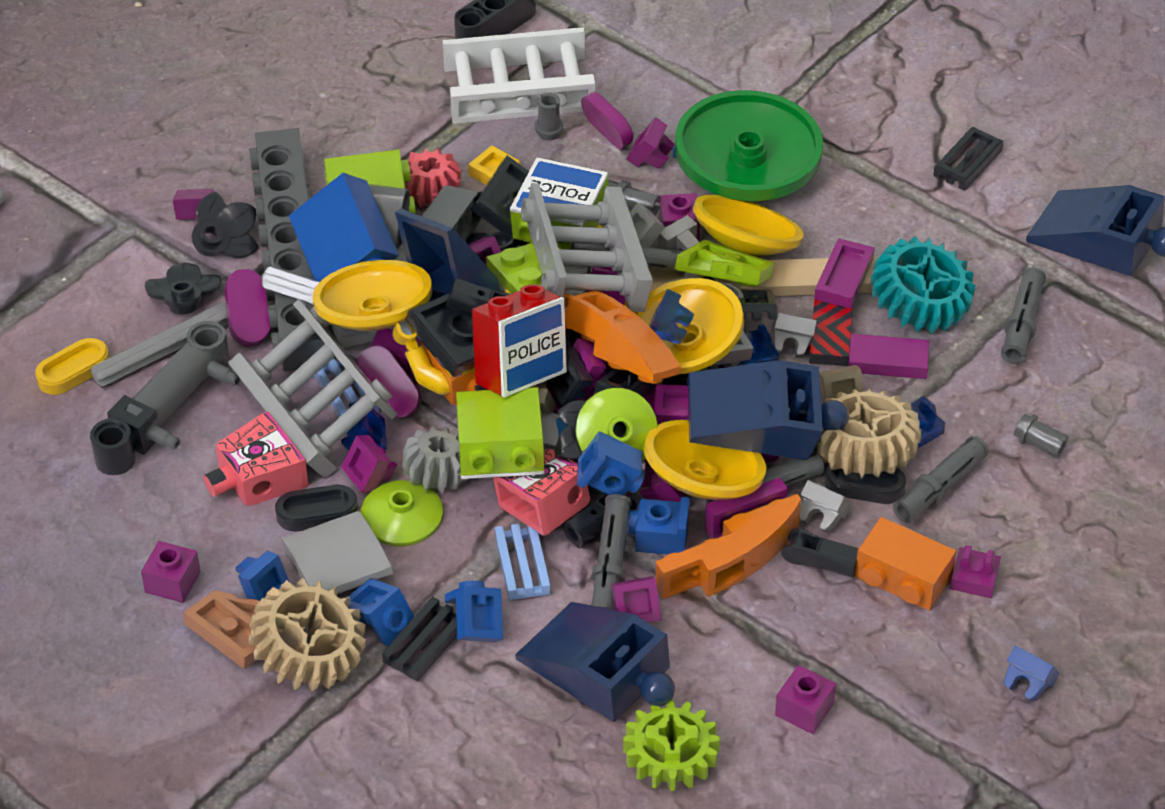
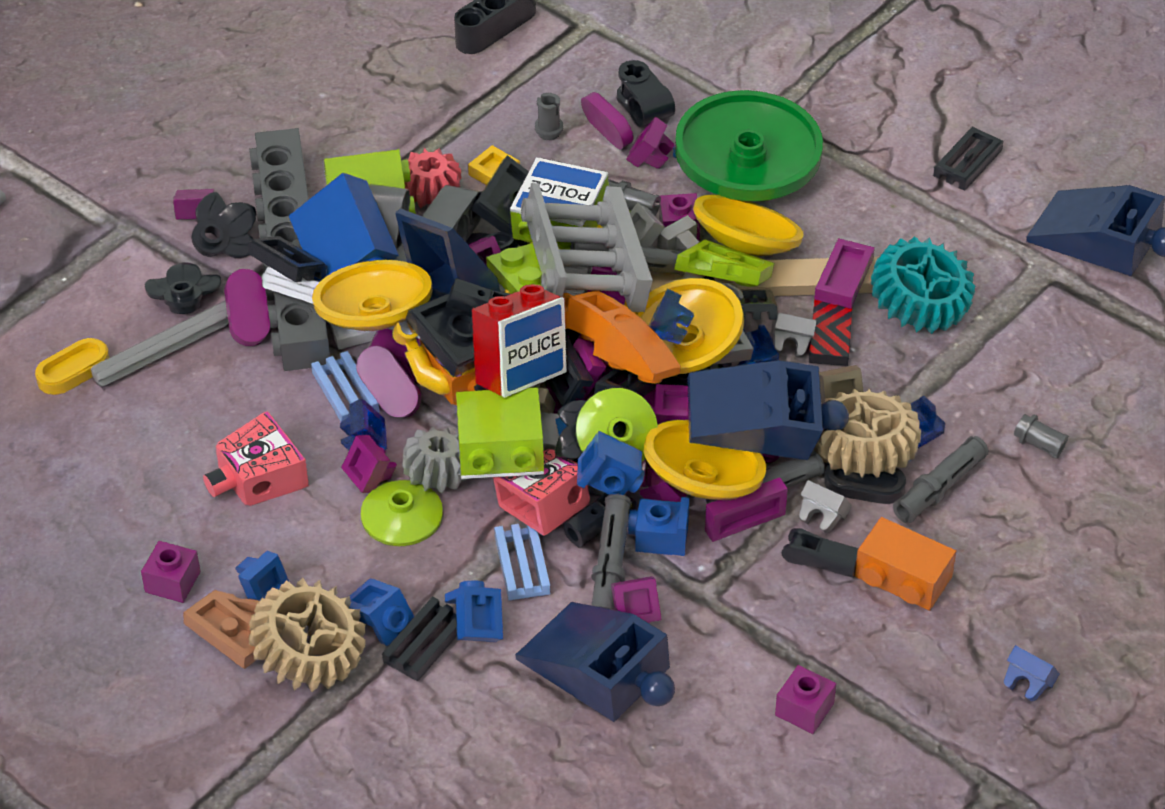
dark grey piece [90,321,240,475] -> none
light grey fence [228,299,397,479] -> none
black tile [275,484,358,531] -> none
light grey slope [281,511,393,594] -> none
white fence [442,27,595,124] -> none
lime gear [623,699,720,791] -> none
orange slope [655,494,802,600] -> none
magenta tile [848,334,929,379] -> none
magenta tile [950,545,1001,598] -> none
dark grey pin [1001,267,1046,364] -> none
none -> black tile [247,236,328,282]
none -> black piece [616,60,675,127]

